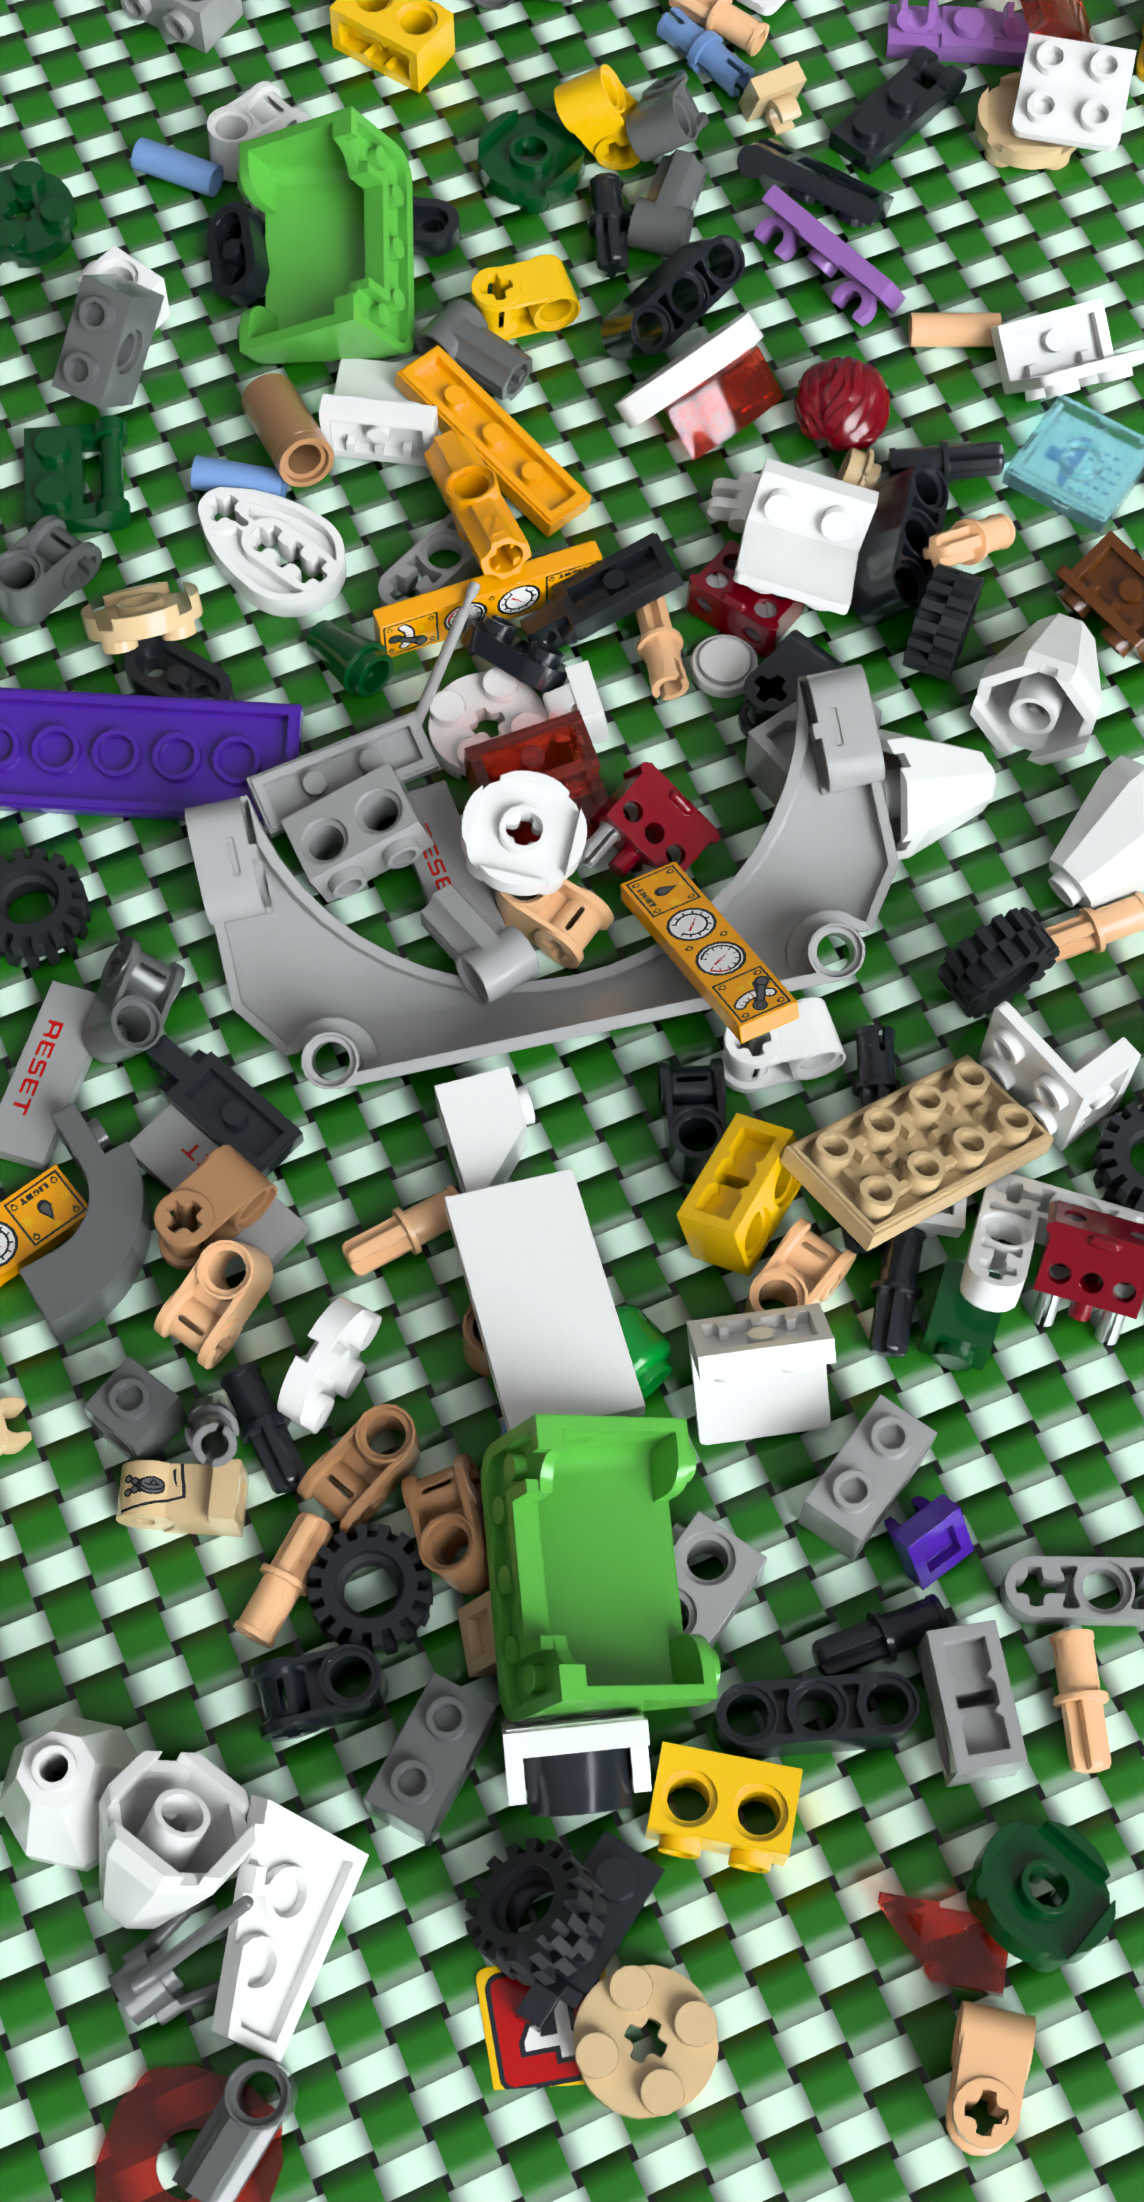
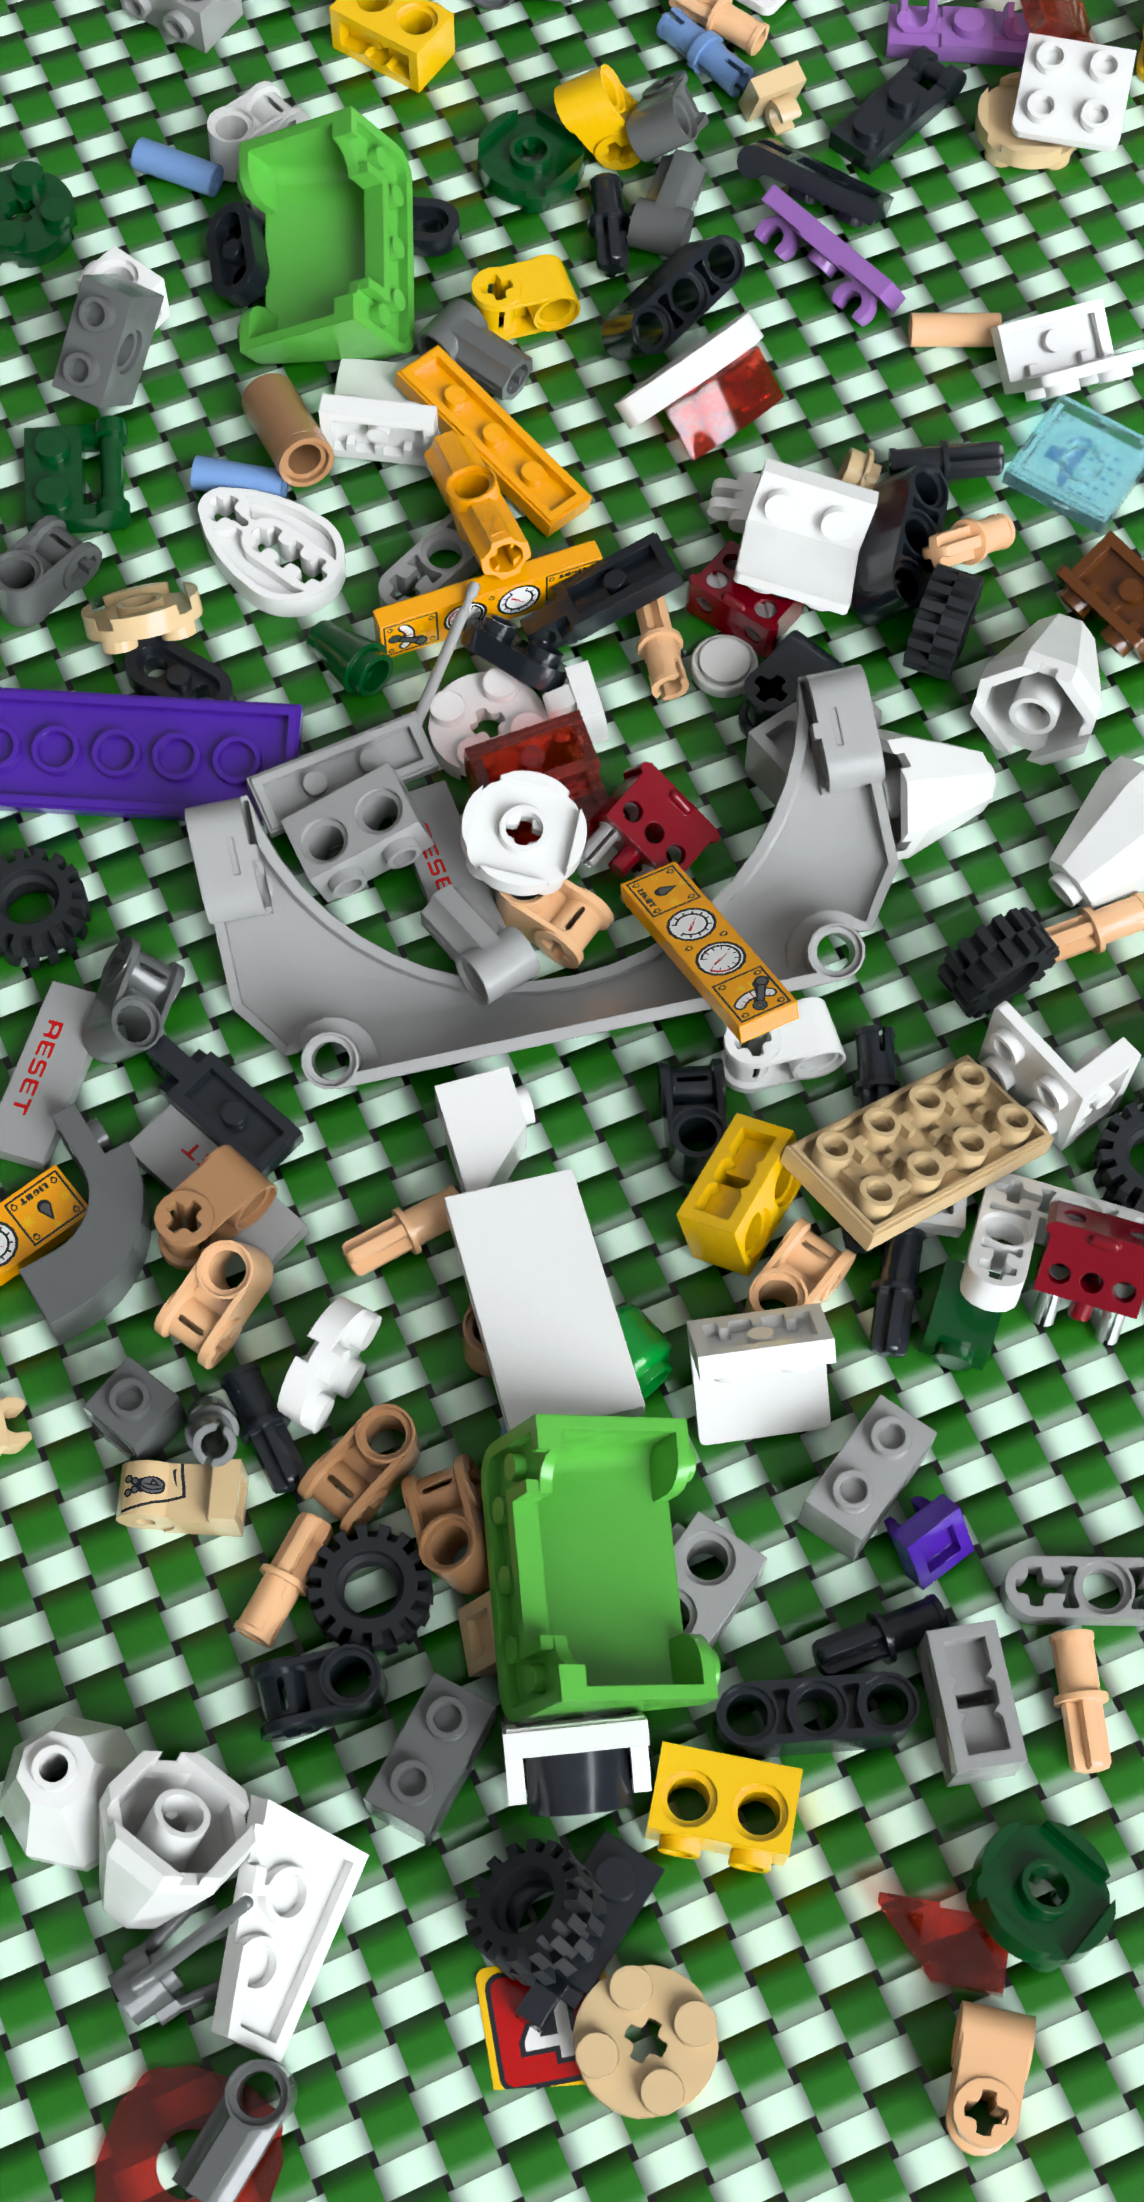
dark red hair [794,355,890,453] -> none

